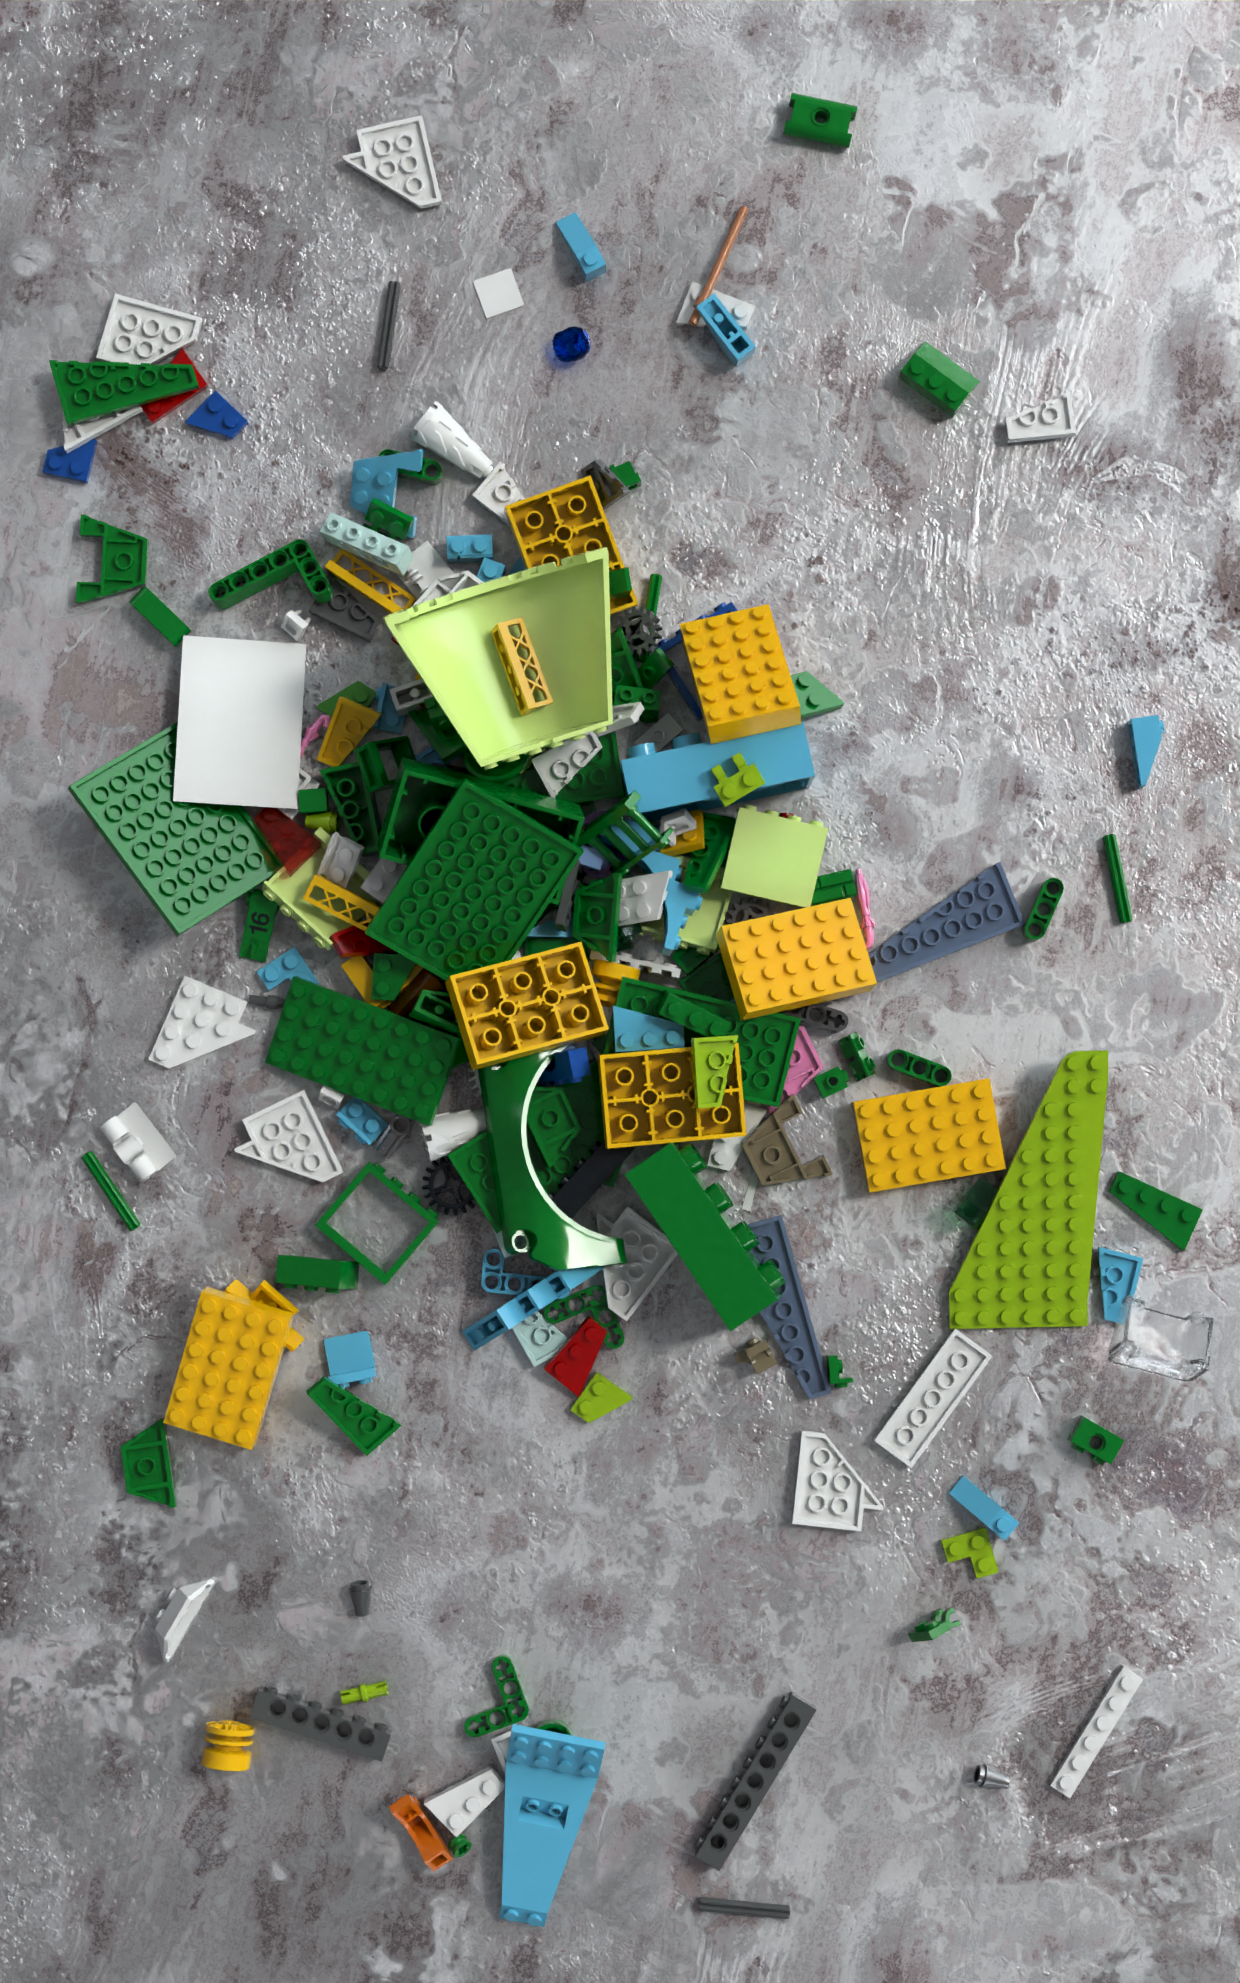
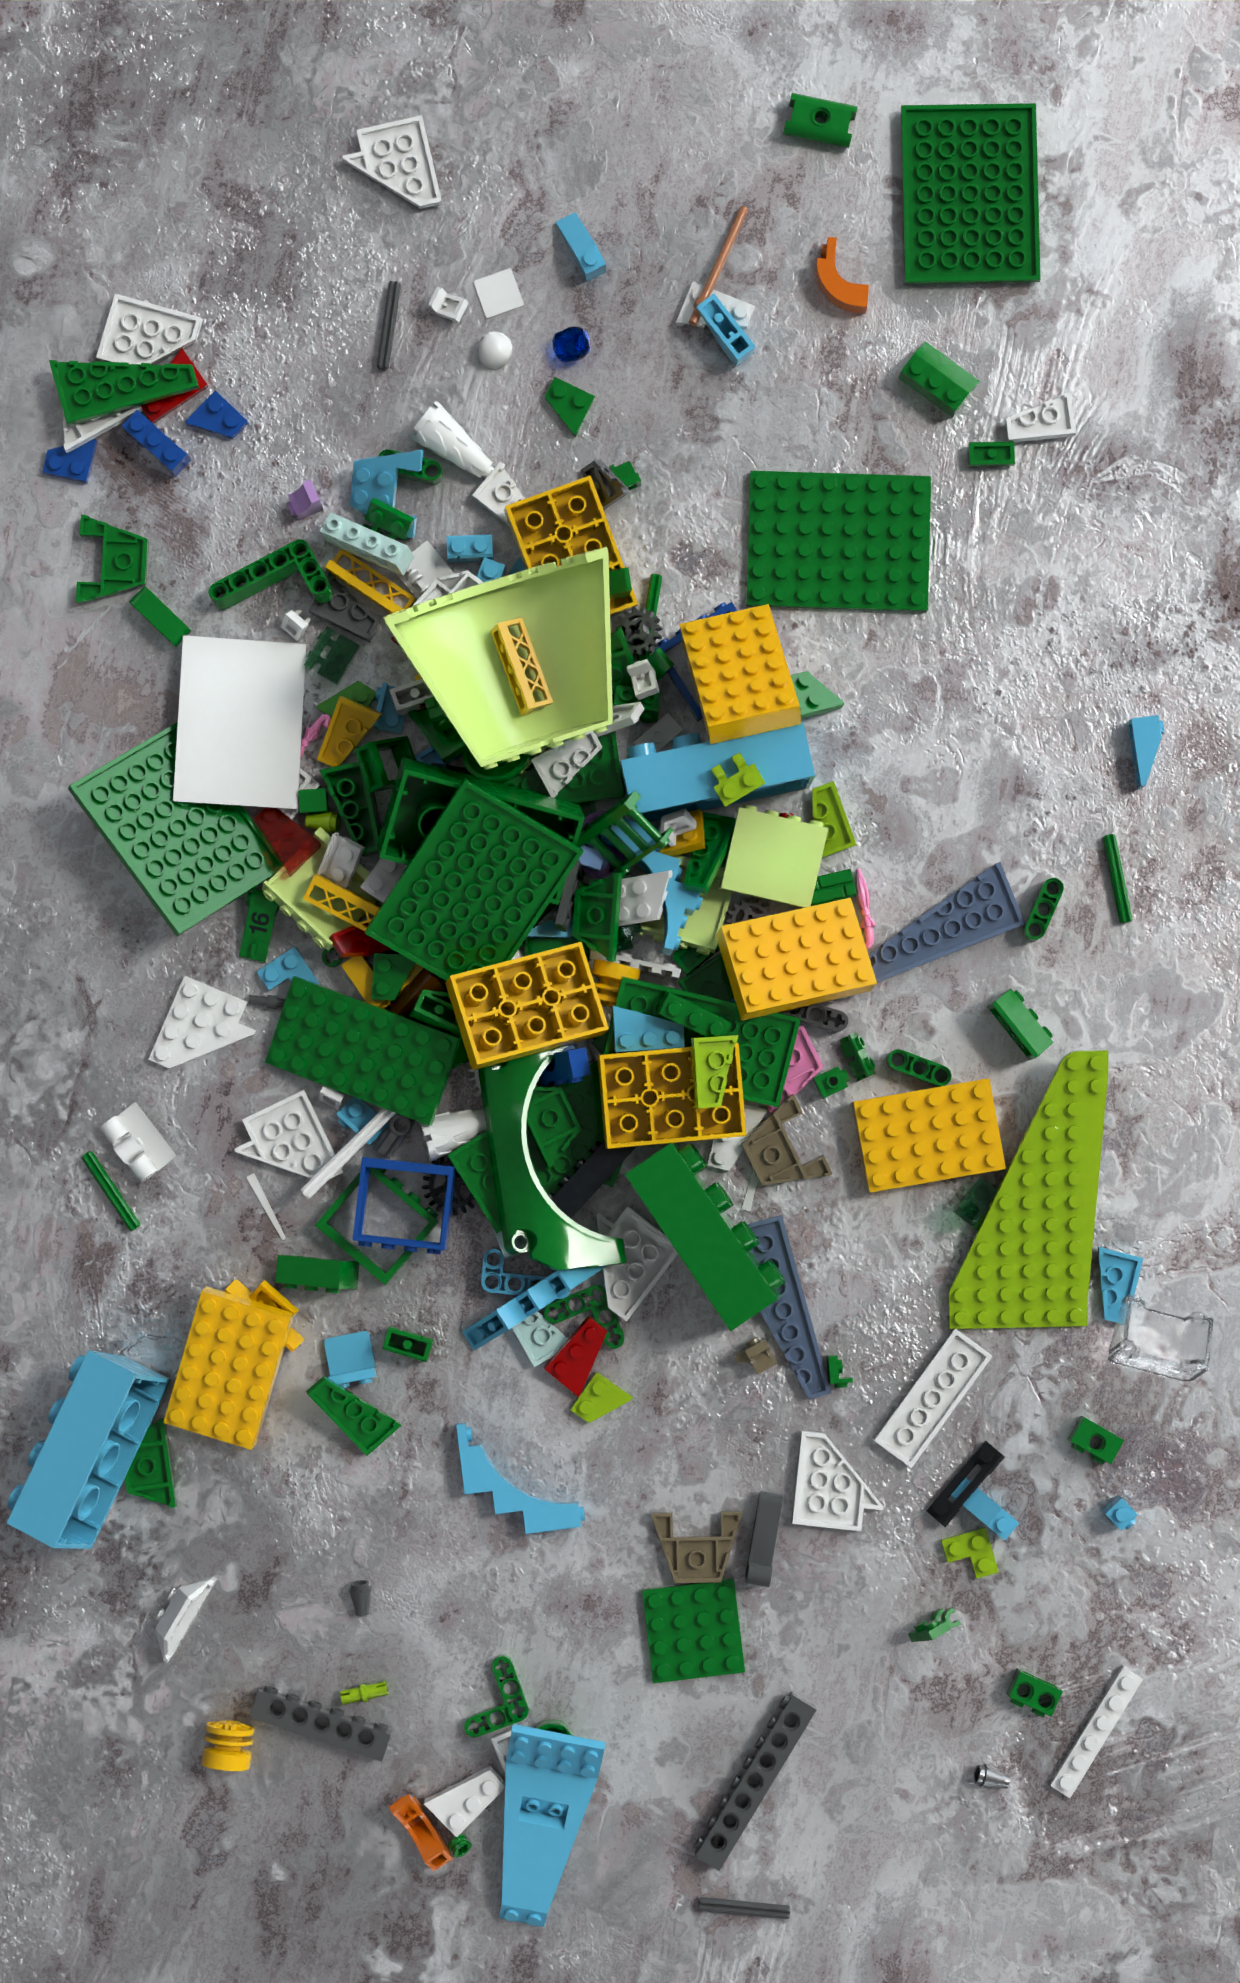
green wing [1109,1171,1203,1251] -> none
none -> medium azure brick [7,1350,171,1549]
none -> blue arch [122,410,191,477]
none -> white sticker [246,1173,286,1240]
none -> lavender arch [287,479,324,520]
none -> white axle [301,1108,396,1199]
none -> clear green plate [304,626,360,685]
none -> green bush [322,946,343,967]
none -> blue window [352,1157,456,1255]
none -> green brick [382,1326,434,1362]
none -> white bracket [428,287,469,323]
none -> medium azure arch [456,1422,585,1534]
none -> white hair [478,331,513,369]
none -> green wing [545,377,595,437]
none -> white bracket [626,659,659,700]
none -> green plate [642,1578,745,1683]
none -> dark tan wing [651,1511,742,1583]
none -> dark grey beam [745,1491,783,1587]
none -> green plate [746,471,931,612]
none -> lime wing [812,781,857,858]
none -> orange arch [815,237,869,313]
none -> green plate [901,103,1041,284]
none -> black container [926,1441,1005,1527]
none -> green plate [968,441,1015,467]
none -> green slope [987,989,1054,1060]
none -> green brick [1006,1668,1063,1718]
none -> medium azure brick [1101,1495,1138,1531]

